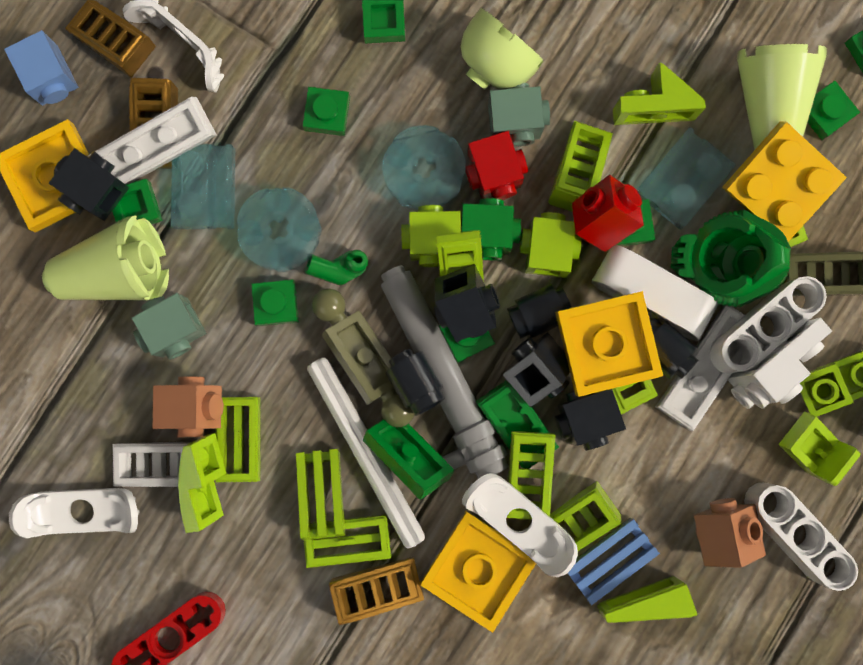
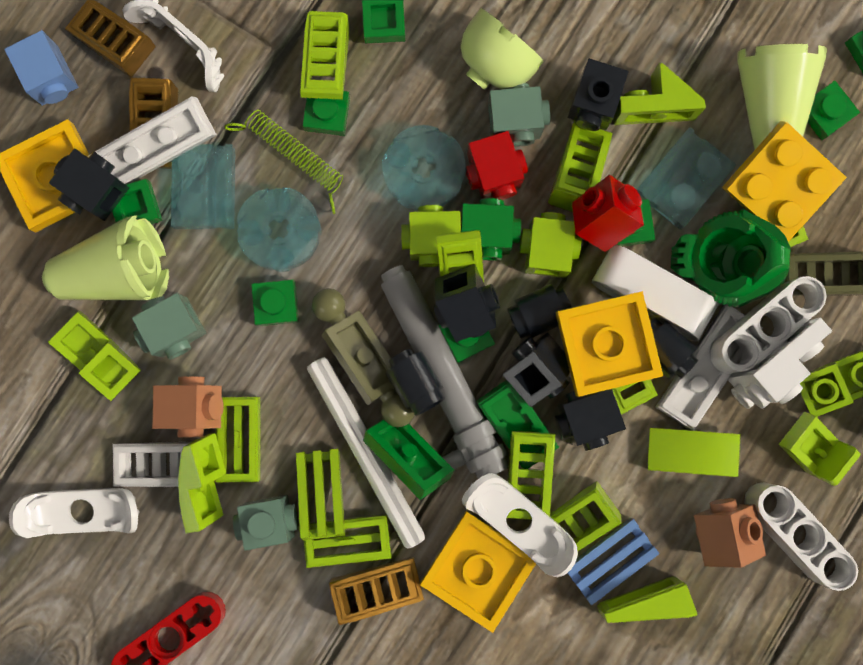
green arm [305,250,368,285] -> none
none -> lime slope [48,310,141,401]
none -> lime piece [224,110,343,214]
none -> sand green brick [233,495,299,551]
none -> lime slope [300,11,349,100]
none -> black brick [567,58,629,131]
none -> lime slope [648,428,741,477]

